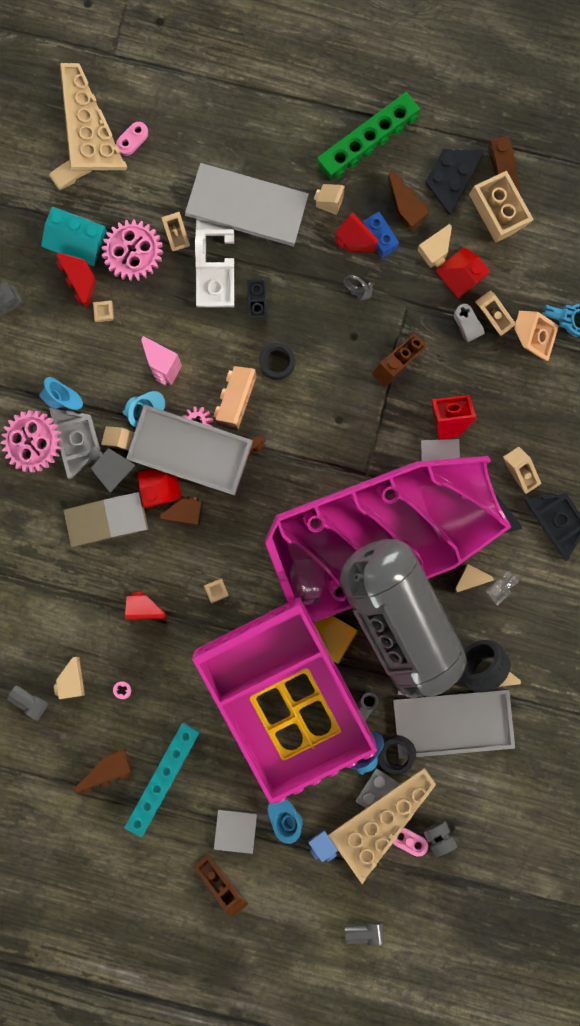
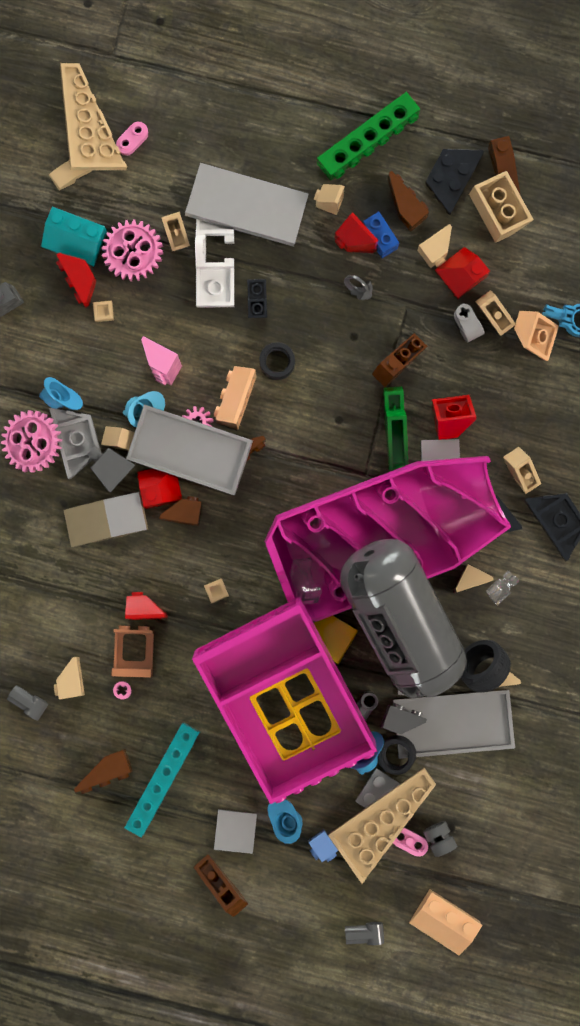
none -> nougat window [112,626,154,677]
none -> dark grey slope [380,703,427,734]
none -> green slope [383,386,409,471]
none -> light nougat slope [409,889,482,955]

